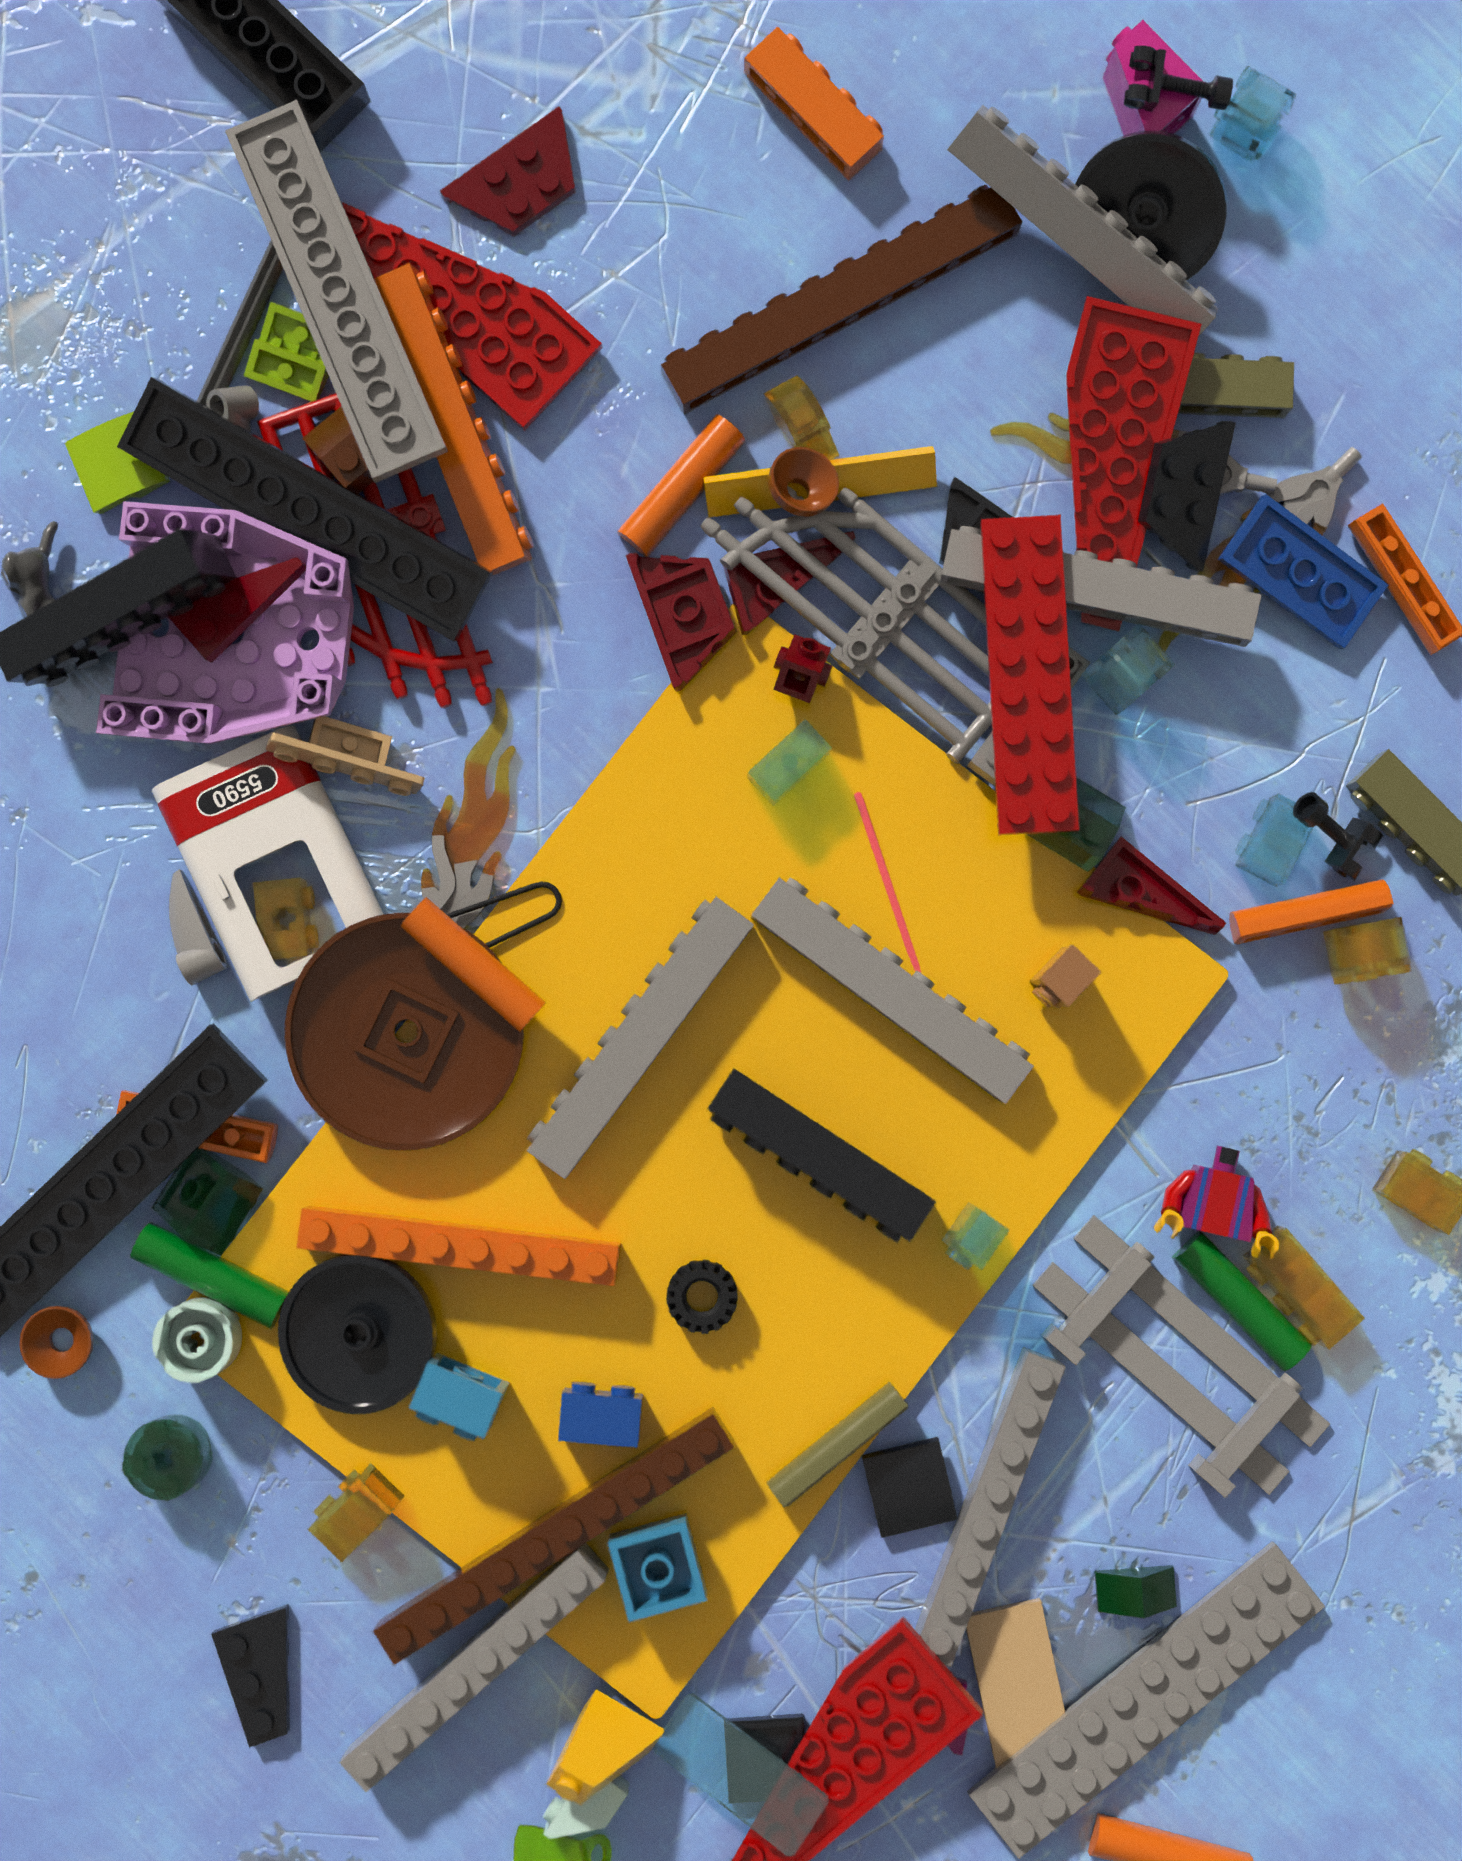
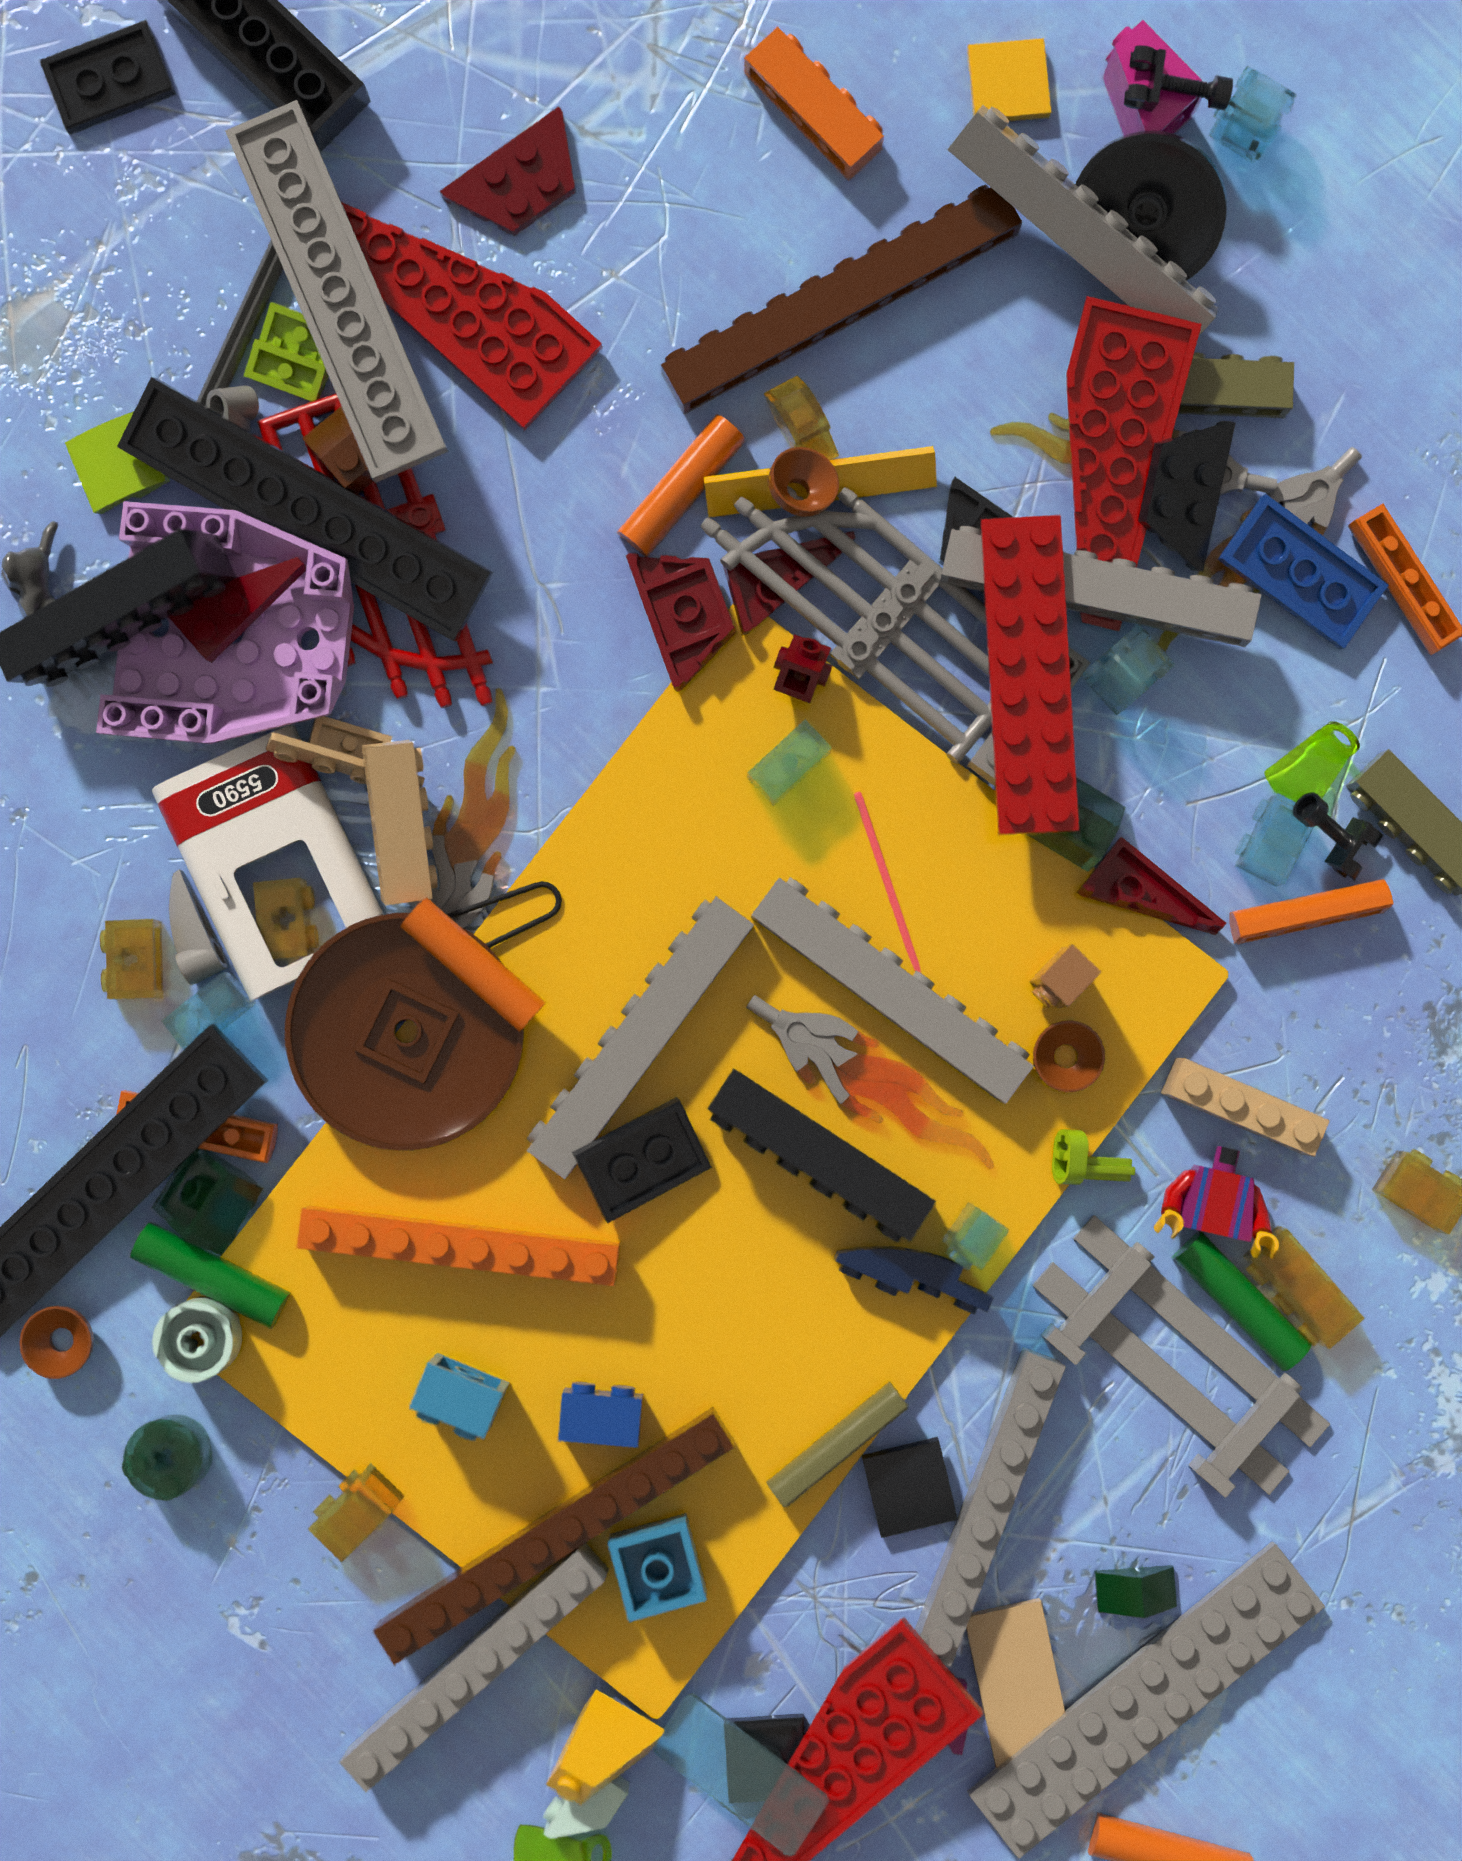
black wing [211,1604,290,1748] -> none
black dish [278,1254,437,1414] -> none
orange brick [374,263,534,576] -> none
black tyre [666,1259,738,1334] -> none
clear yellow brick [1323,917,1412,985] -> none
none -> black tile [39,20,176,135]
none -> clear yellow brick [100,919,164,1000]
none -> clear light blue brick [161,972,257,1050]
none -> tan brick [362,740,438,905]
none -> black tile [572,1097,712,1223]
none -> piece [746,995,994,1169]
none -> dark blue slope [834,1246,994,1314]
none -> yellow tile [967,38,1051,121]
none -> dark orange piece [1033,1020,1105,1092]
none -> lime piece [1052,1129,1135,1185]
none -> tan brick [1160,1058,1330,1157]
none -> clear neon green piece [1264,721,1360,807]

